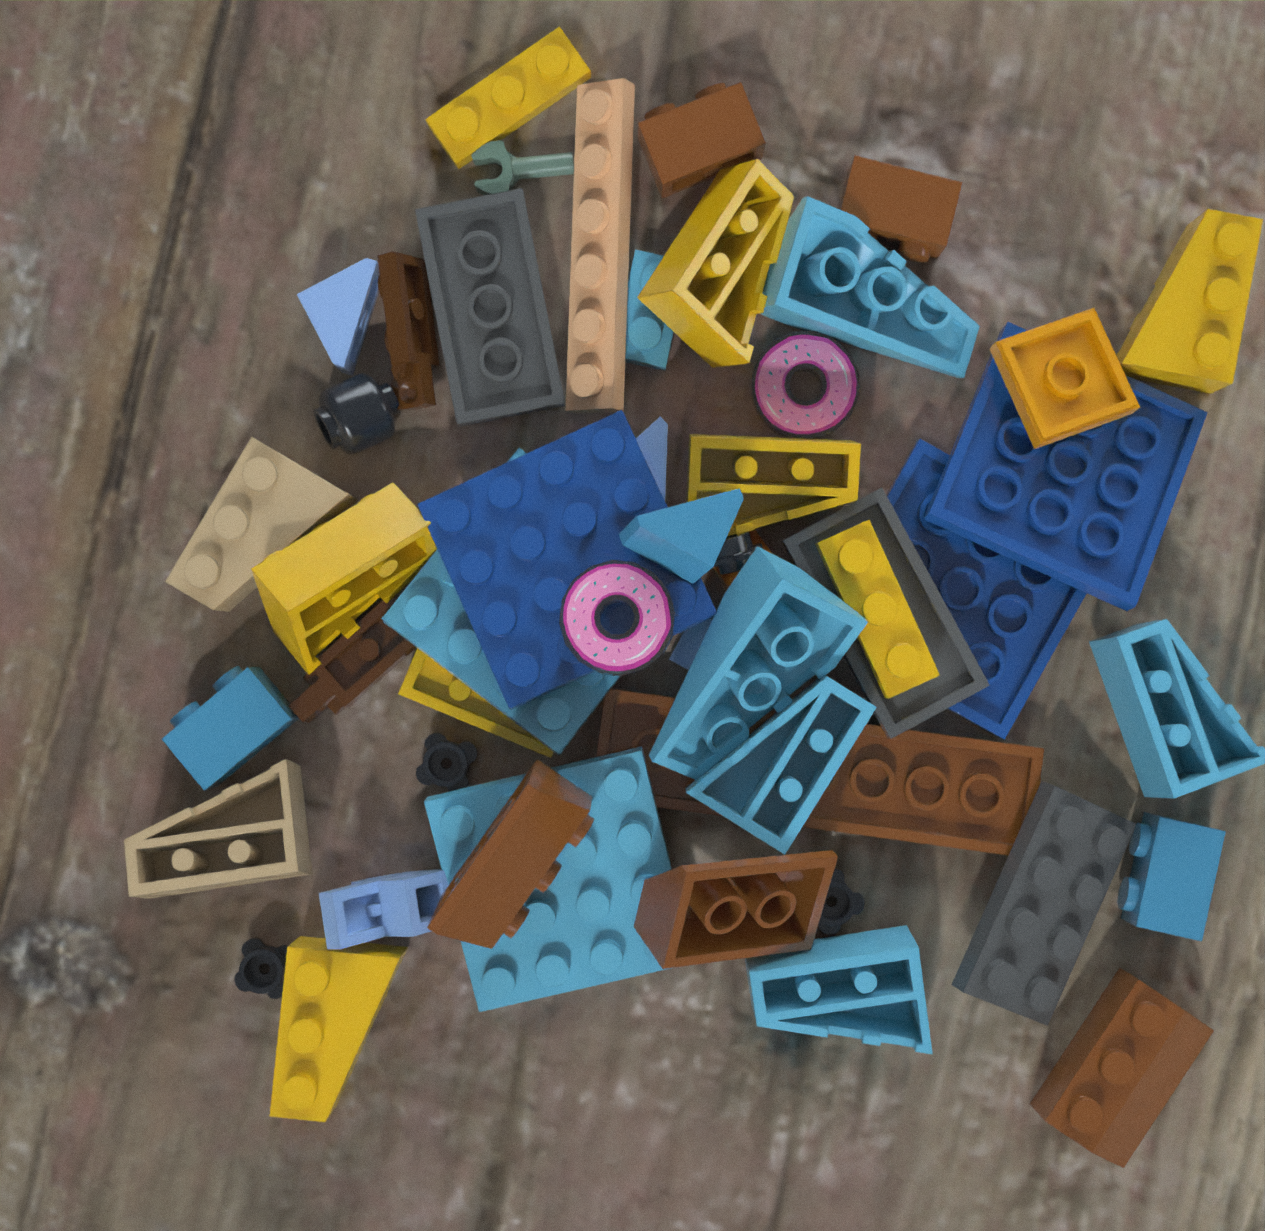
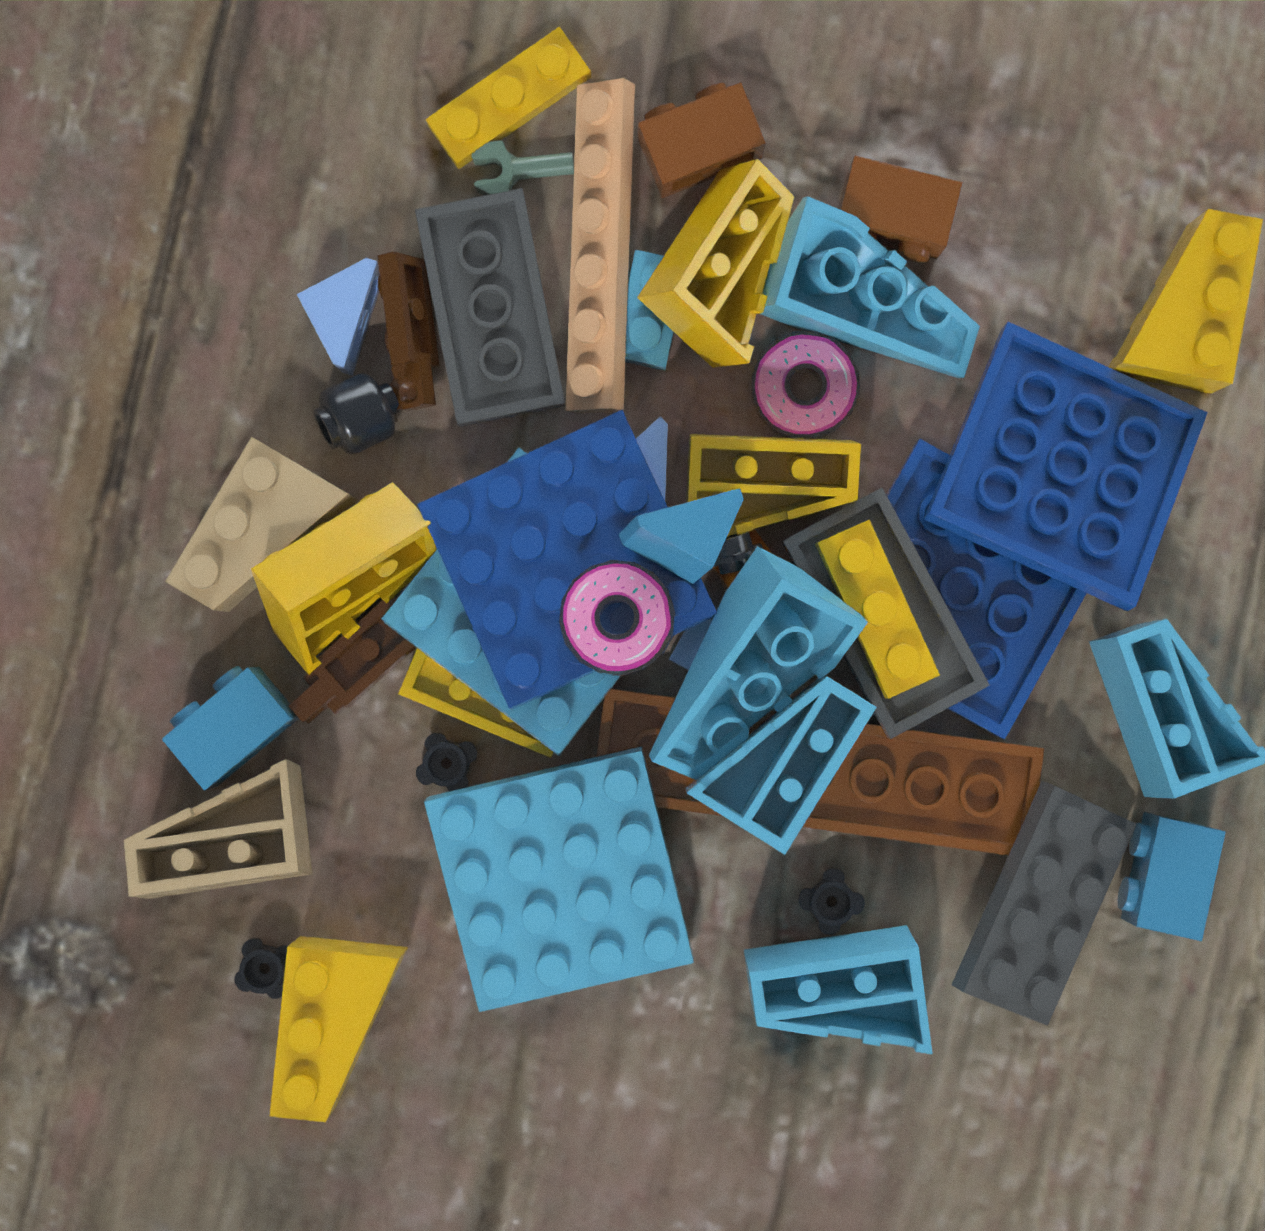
light blue brick [319,869,449,949] -> none
dark orange slope [427,759,594,949] -> none
dark orange slope [634,850,838,969] -> none
light orange plate [990,308,1140,449] -> none
dark orange slope [1030,967,1214,1168] -> none

